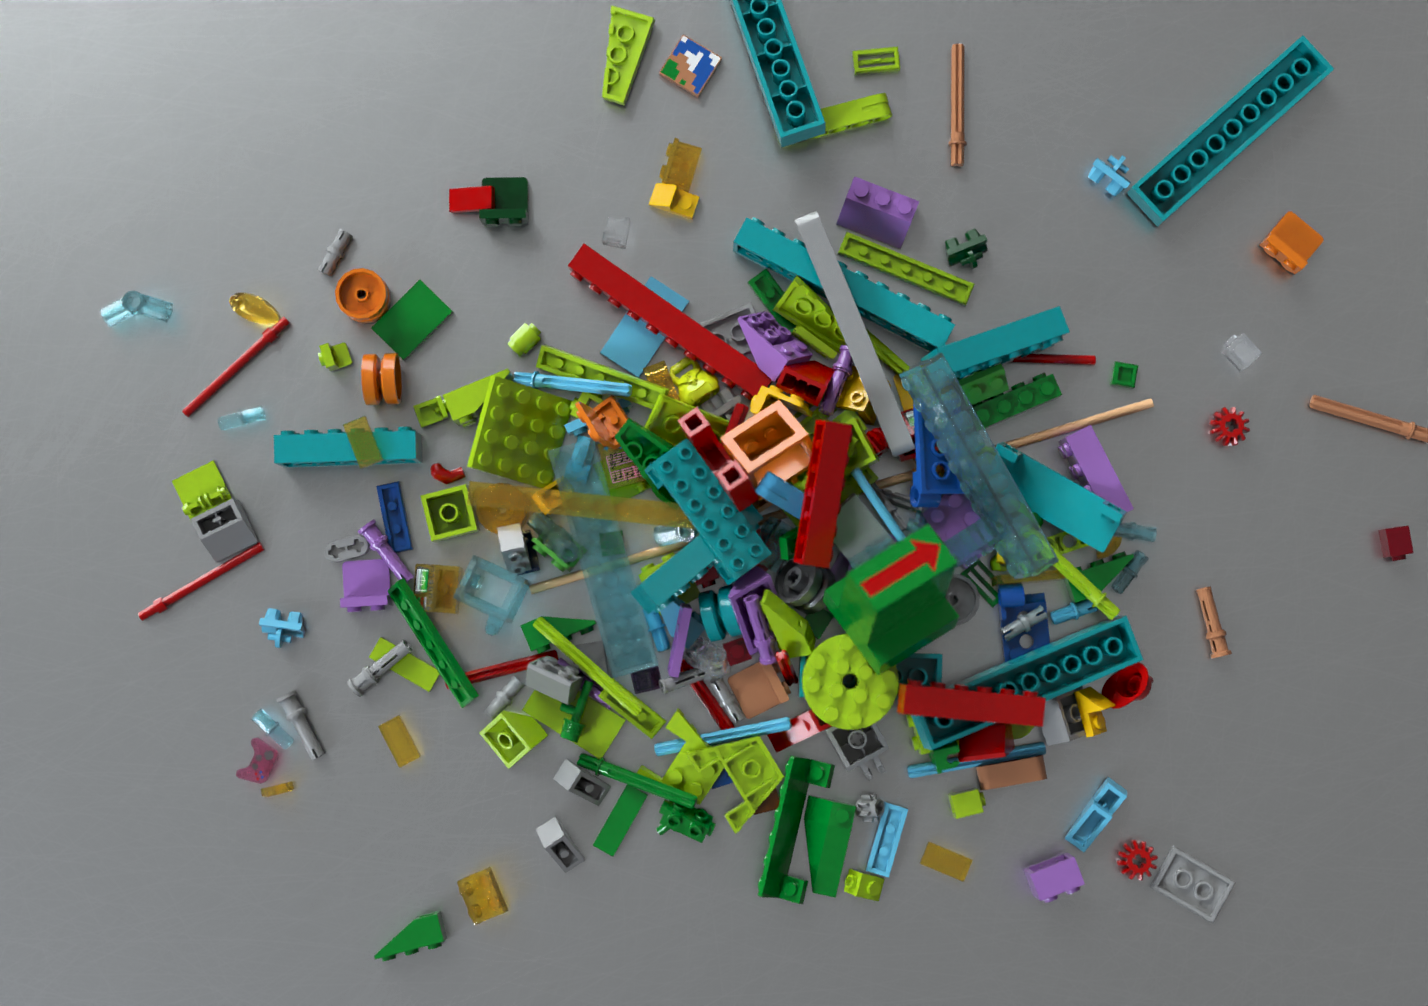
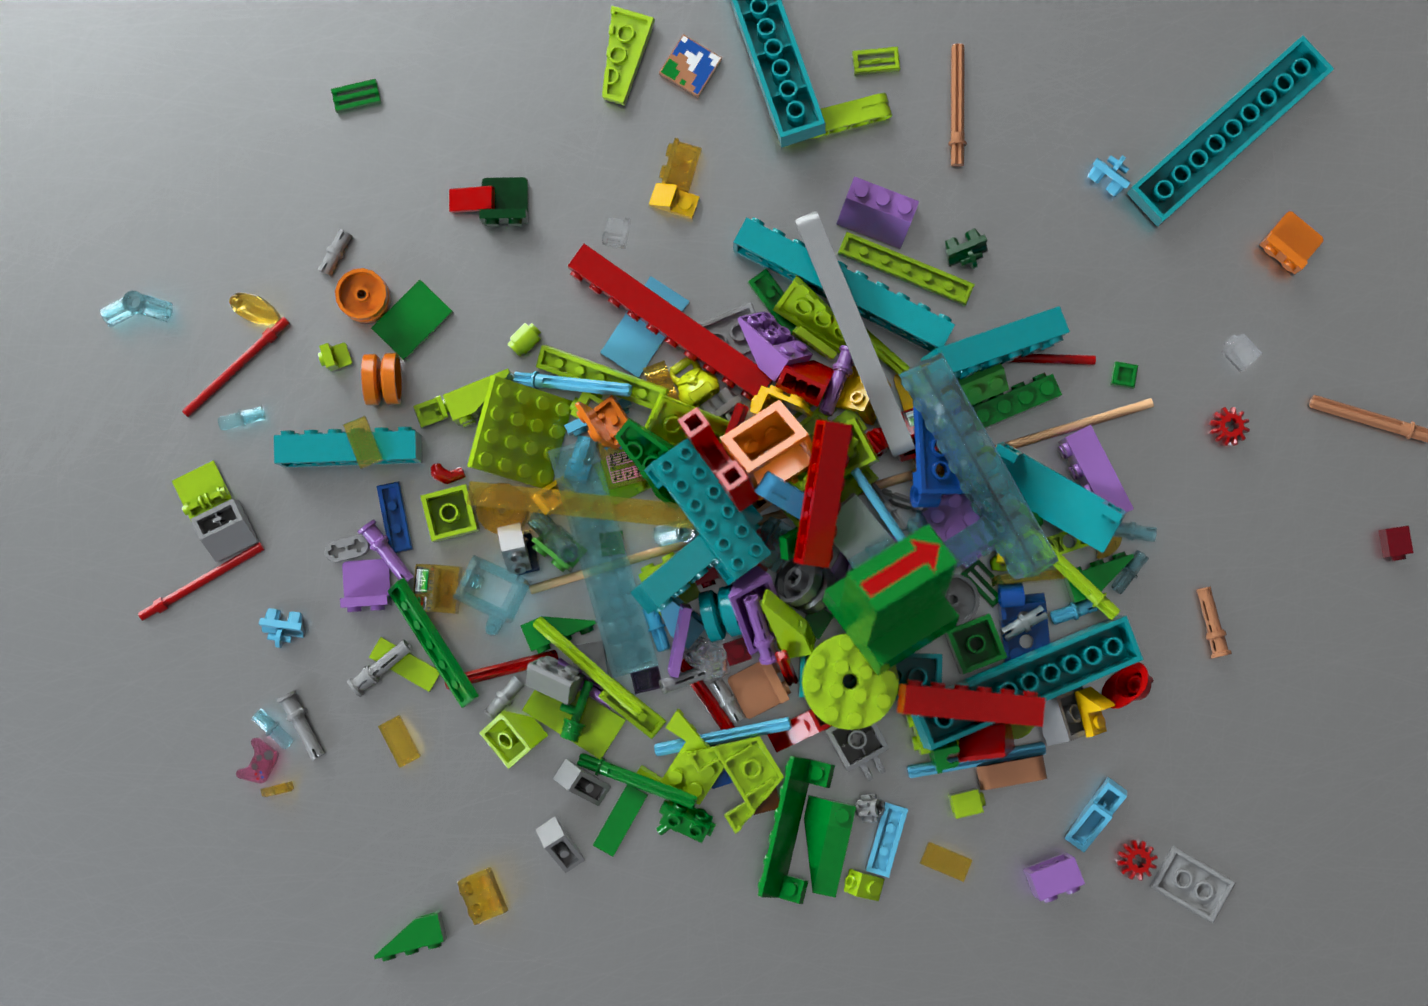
none -> green tile [331,79,382,113]
none -> green brick [945,613,1008,675]

